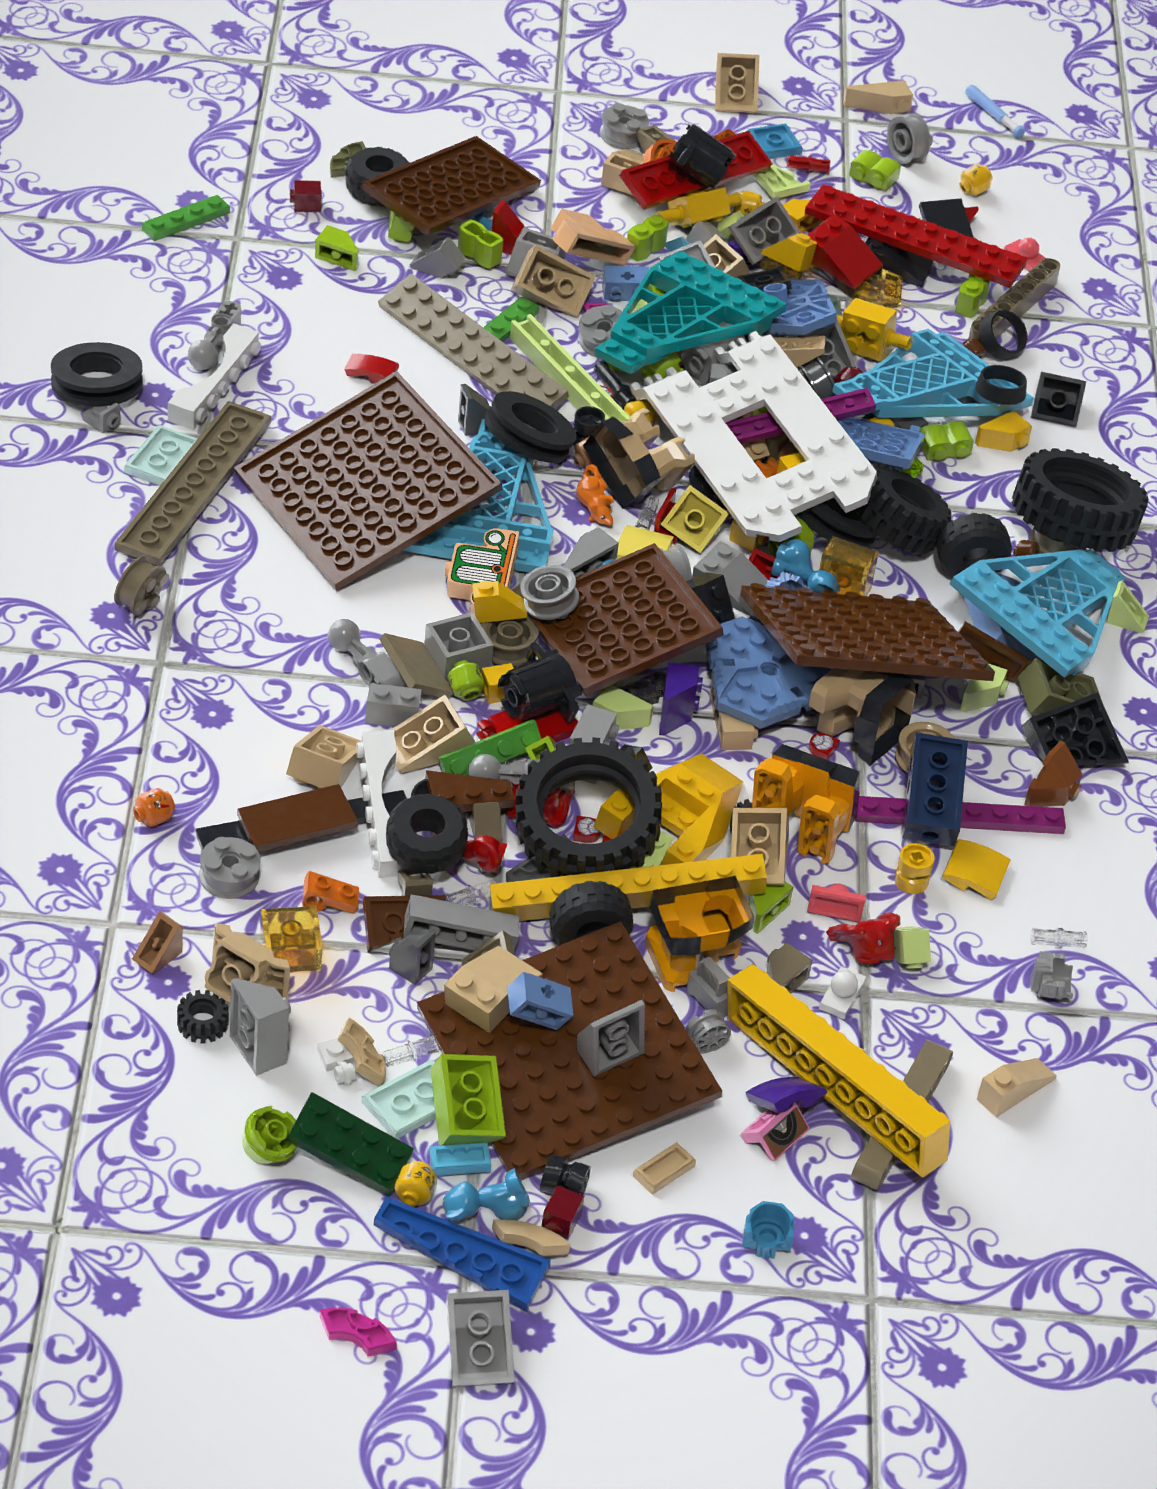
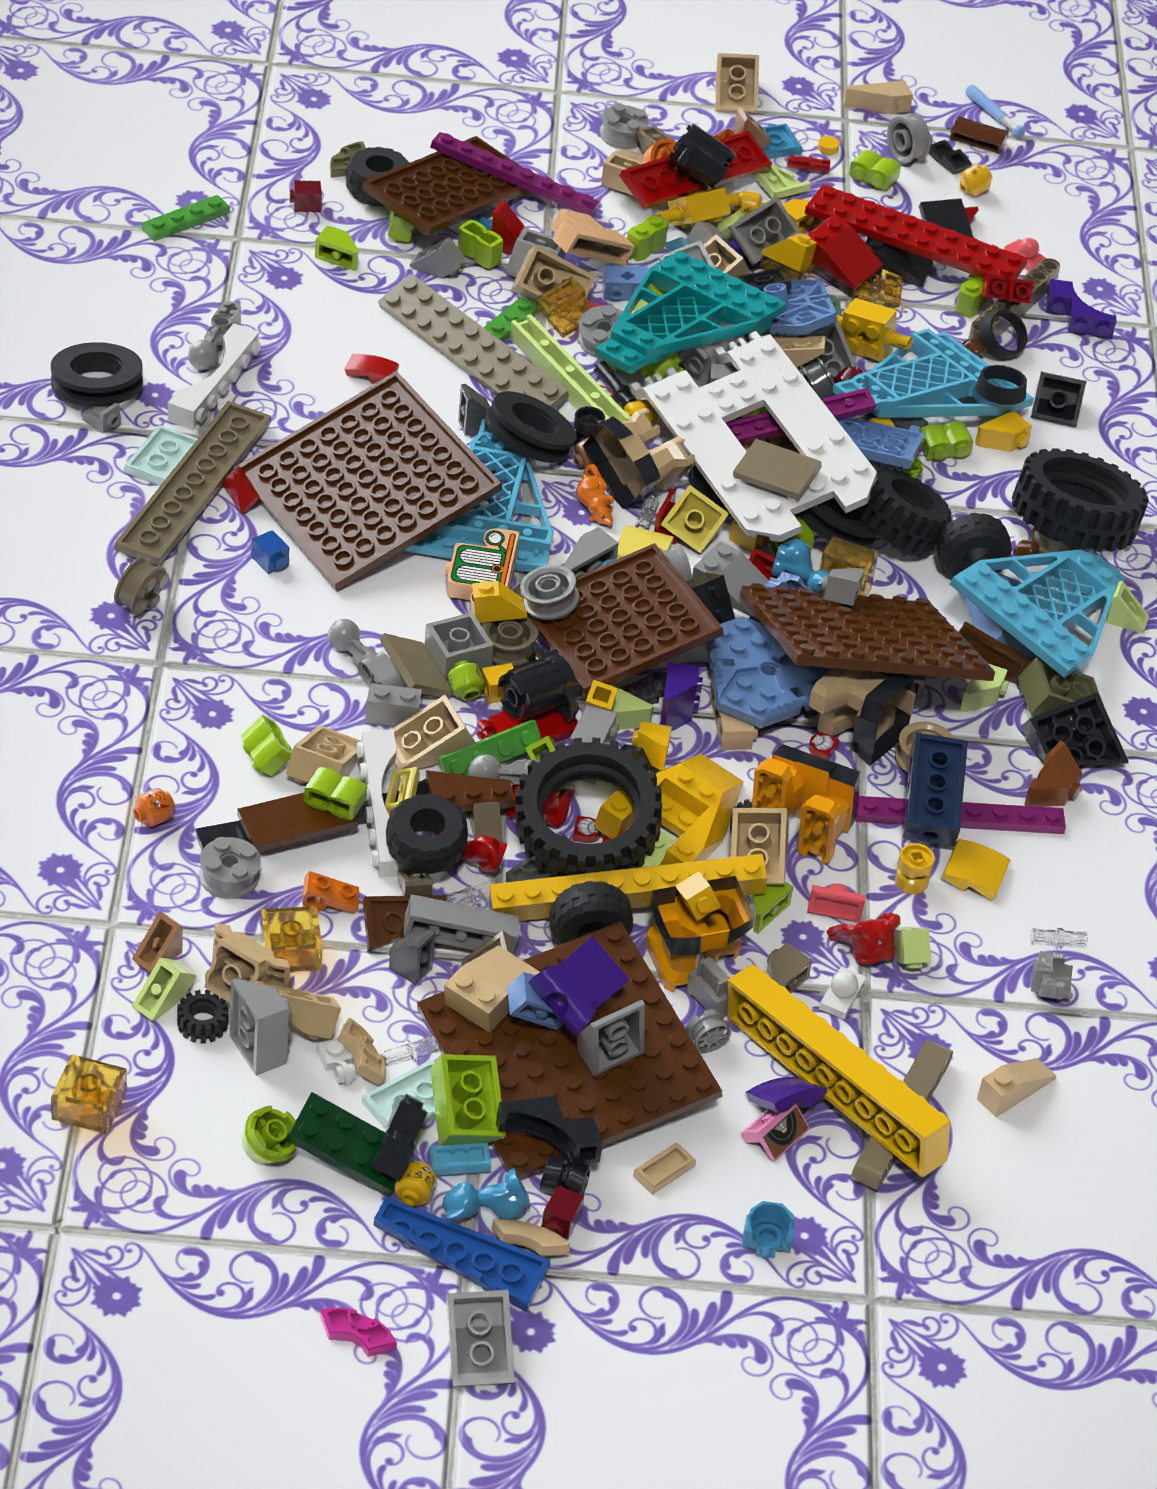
none -> clear yellow brick [51,1054,127,1134]
none -> yellowish green slope [132,958,197,1021]
none -> red slope [223,466,261,514]
none -> lime brick [241,714,292,776]
none -> blue brick [251,530,290,574]
none -> tan slope [254,980,342,1040]
none -> lime brick [304,767,368,820]
none -> black arch [371,1094,428,1180]
none -> light yellow tile [385,767,420,815]
none -> magenta plate [430,132,600,217]
none -> black arch [495,1096,604,1166]
none -> dark purple piece [528,936,630,1036]
none -> clear yellow slope [535,277,596,338]
none -> yellow brick [582,680,618,714]
none -> yellow slope [632,721,672,770]
none -> yellow brick [675,872,721,921]
none -> medium nougat slope [733,107,772,149]
none -> dark tan tile [733,439,822,500]
none -> yellow tile [818,136,840,155]
none -> light grey slope [821,568,865,606]
none -> black slope [929,139,972,172]
none -> reddish brown piece [950,116,1009,154]
none -> red slope [981,273,1034,304]
none -> dark purple arch [1046,279,1117,339]

